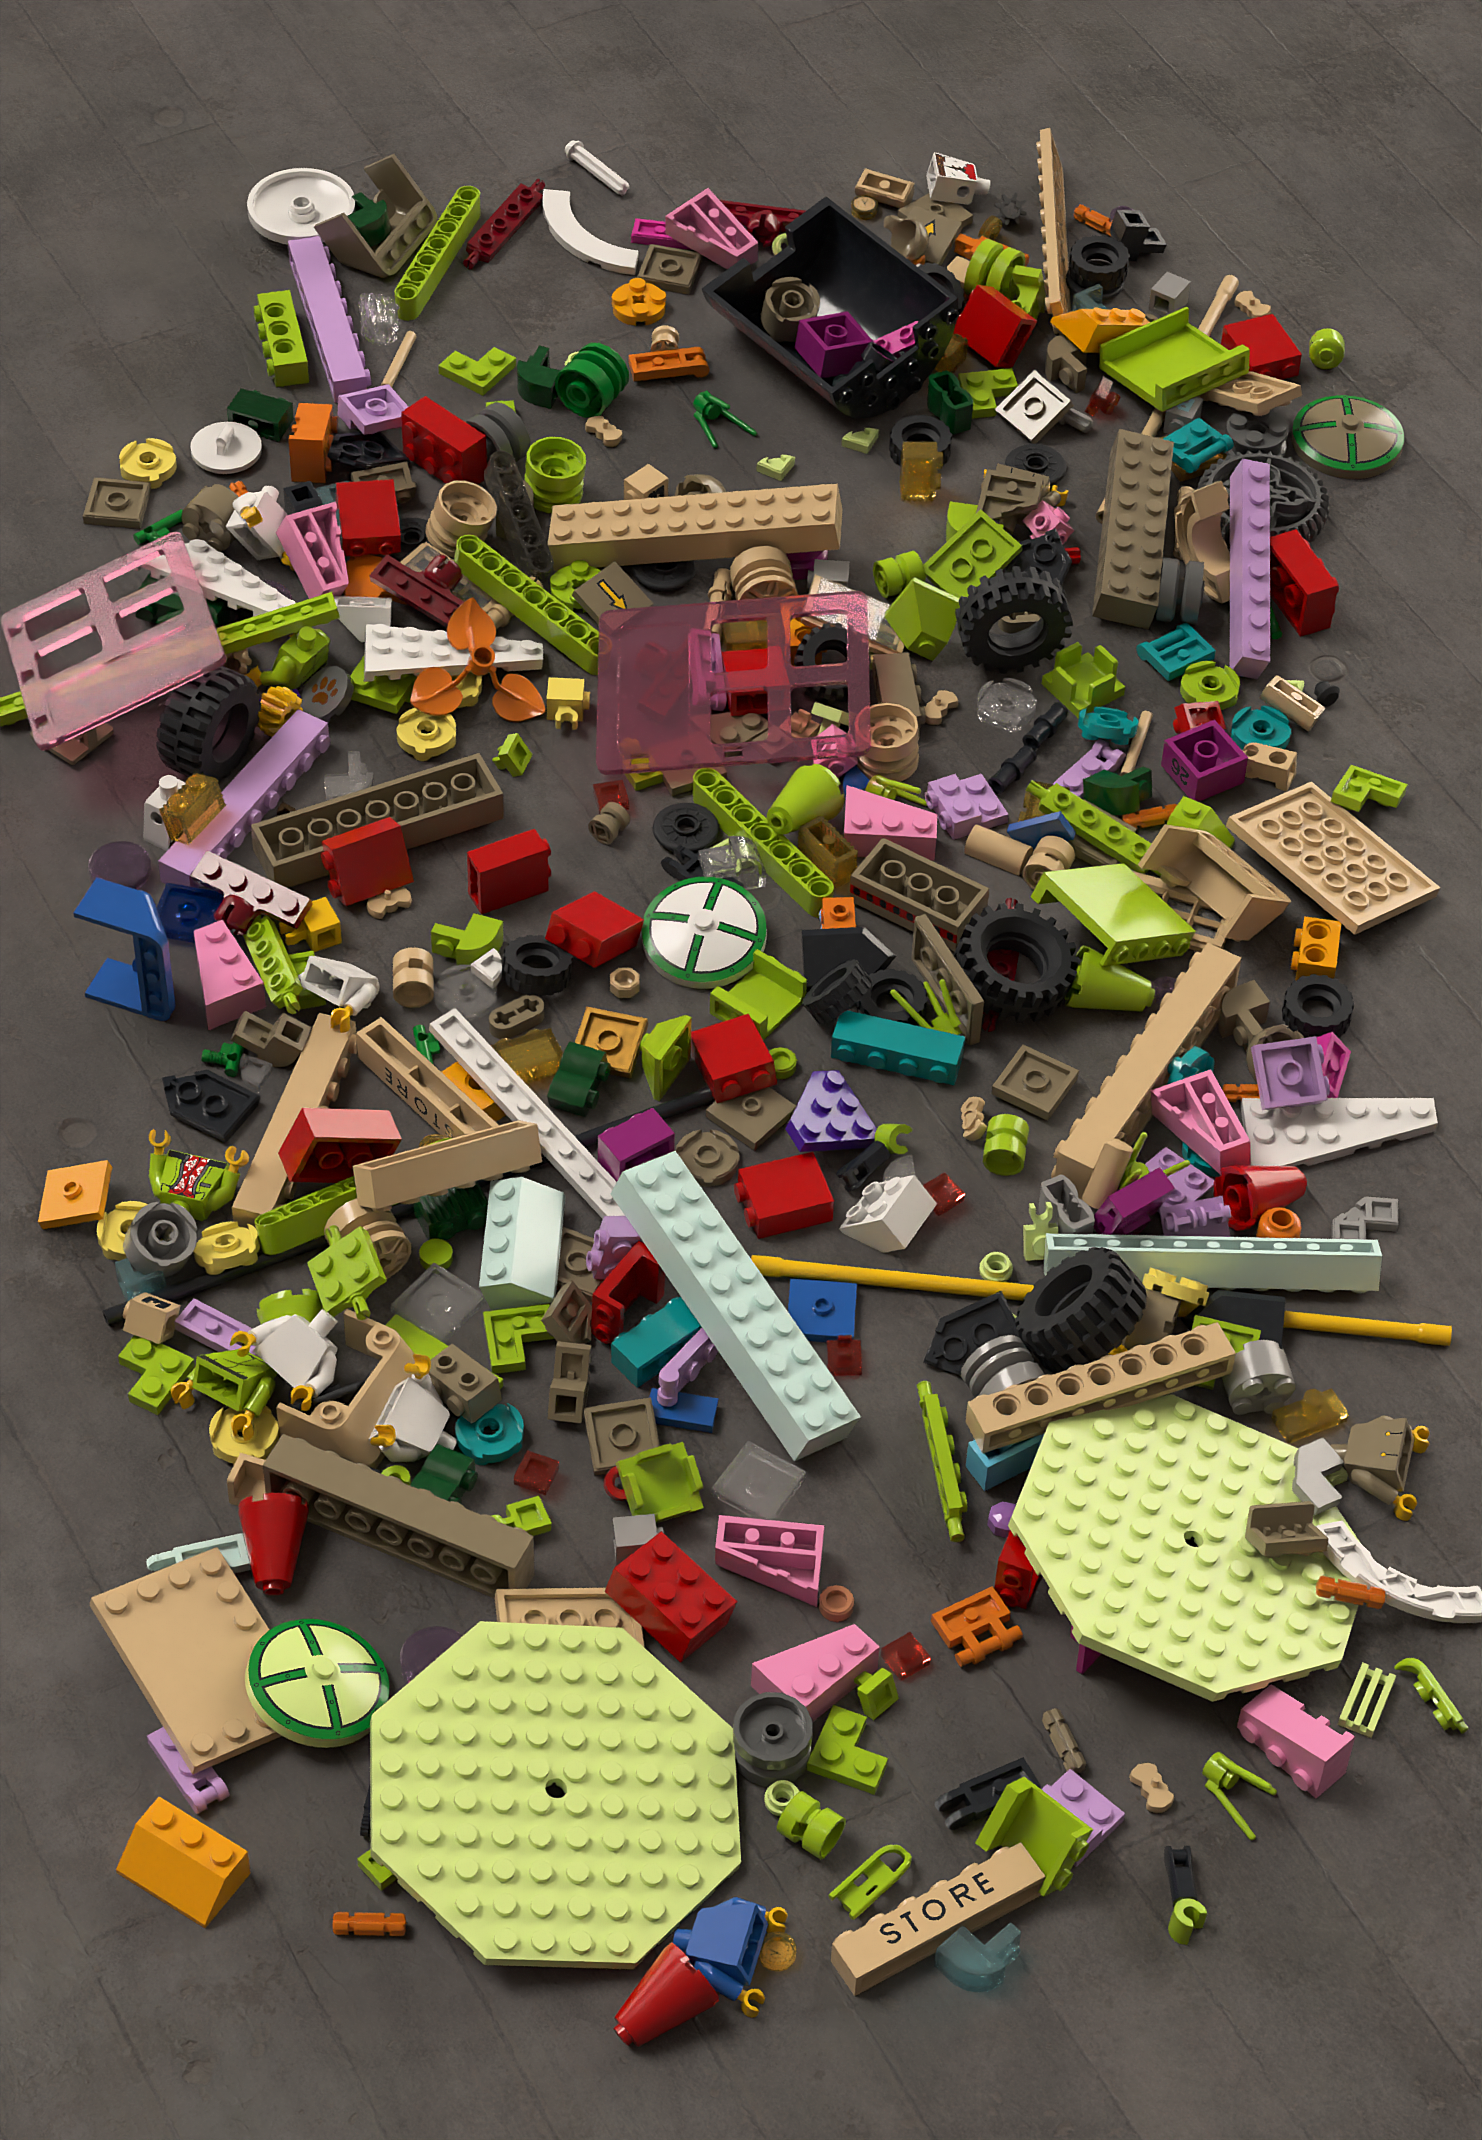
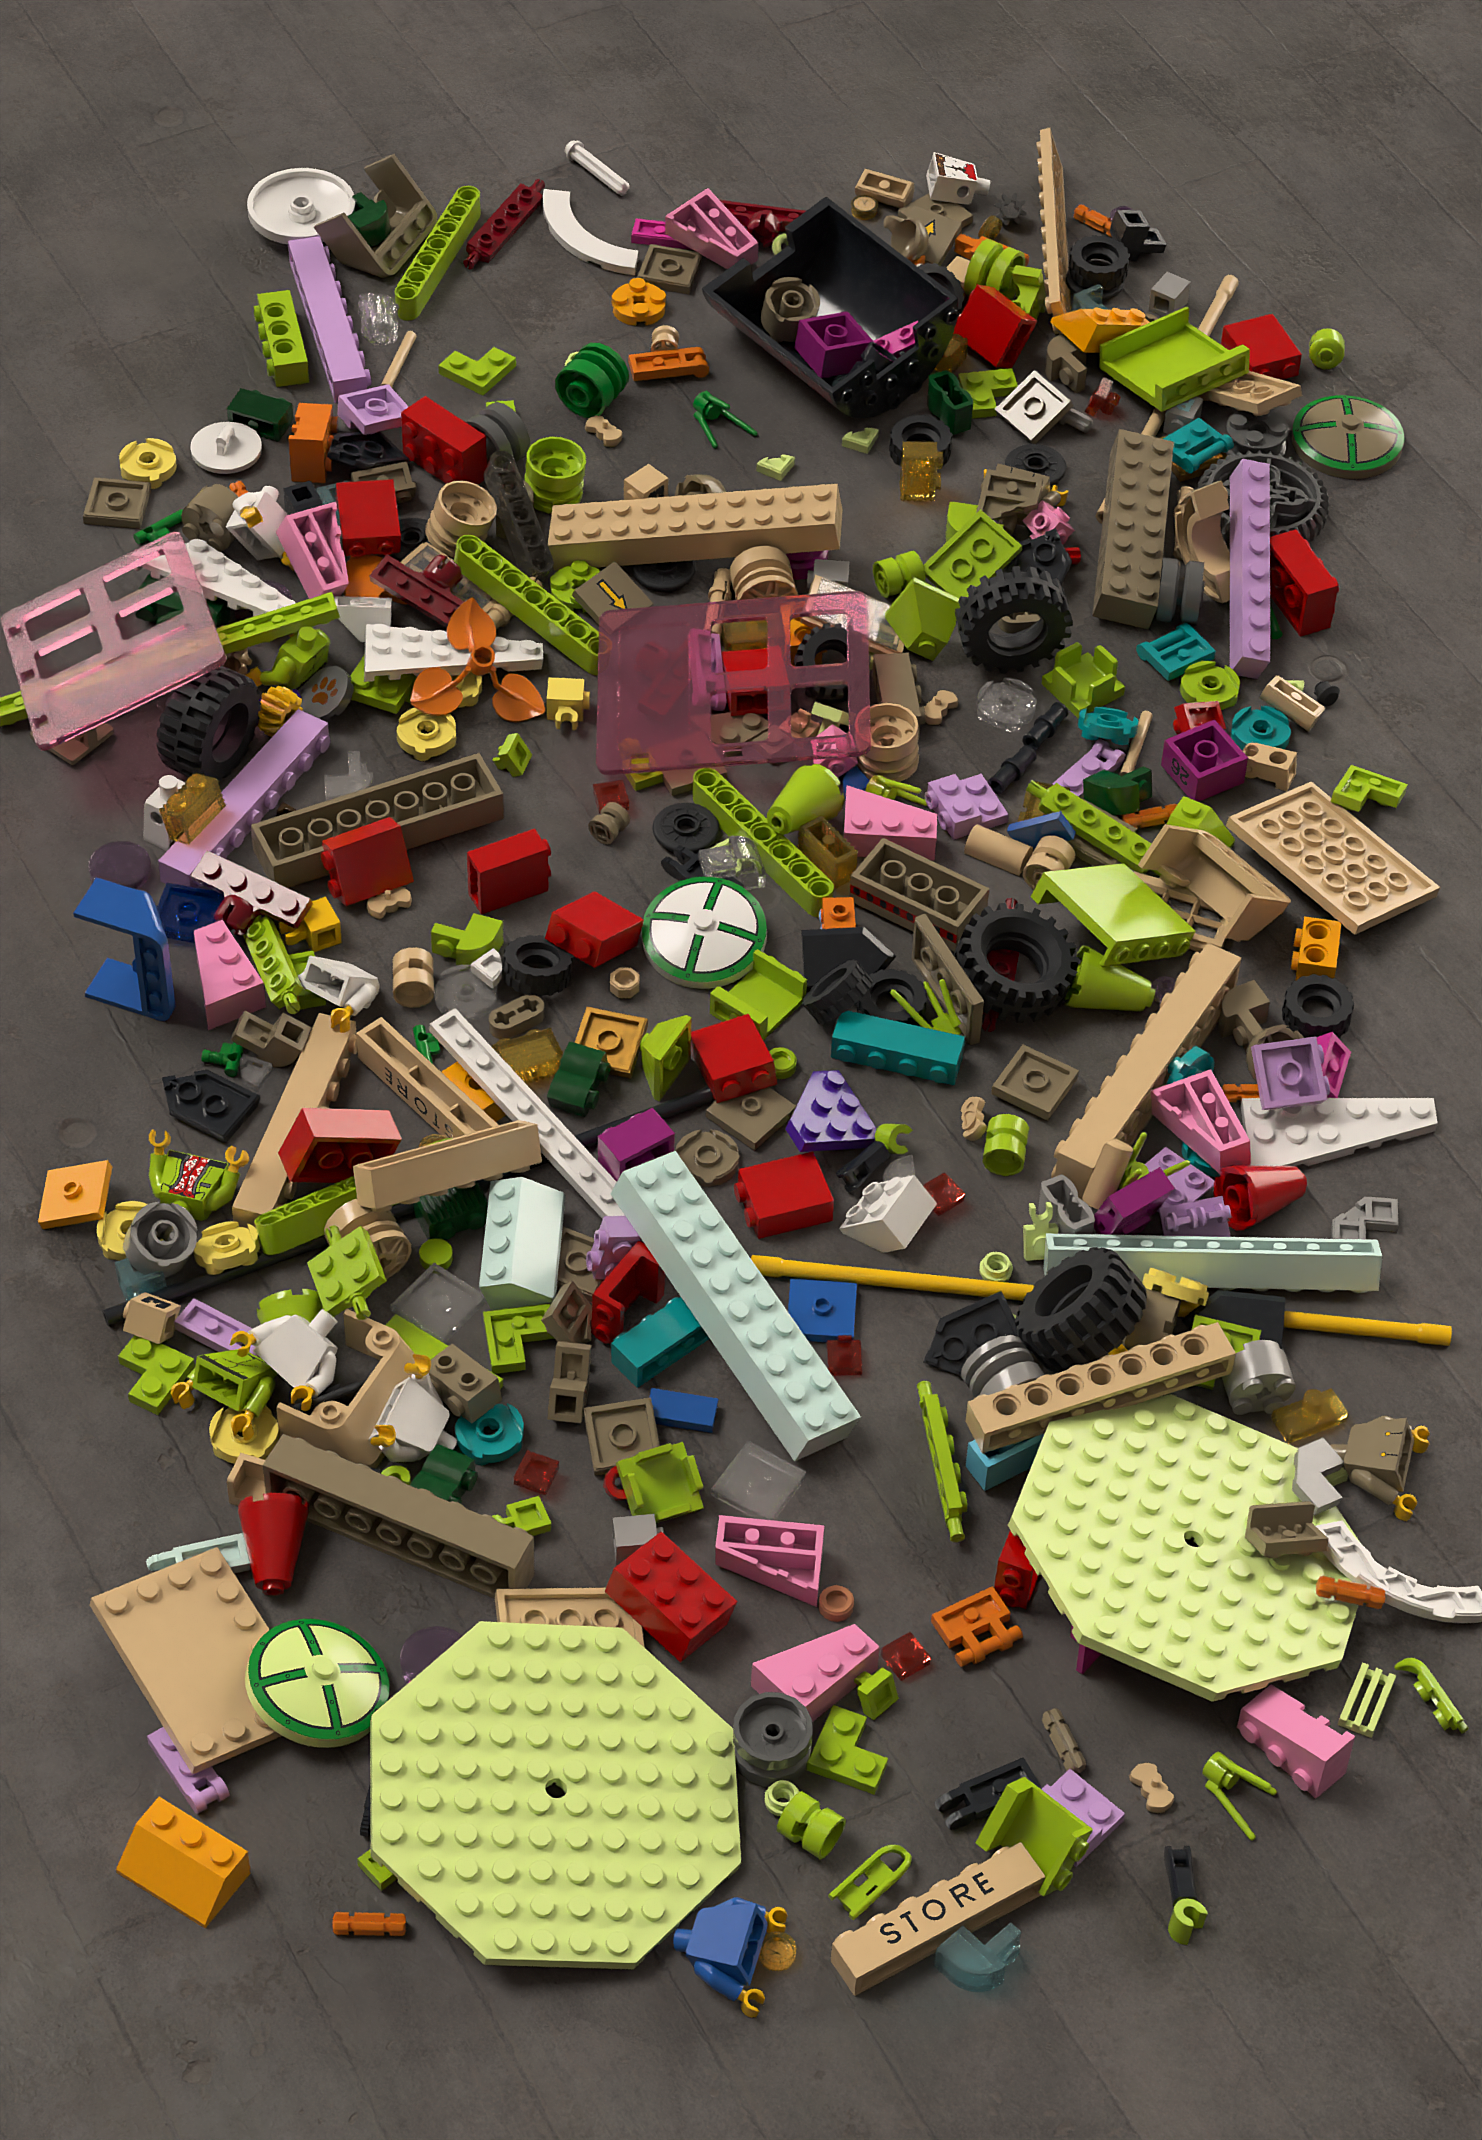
dark green brick [517,345,561,409] -> none
red cone [613,1942,719,2047] -> none
lavender plate [657,1328,718,1407] -> none
medium lavender tile [987,1501,1016,1538] -> none
tan piece [1235,291,1271,318] -> none
orange head [1256,1207,1302,1238] -> none

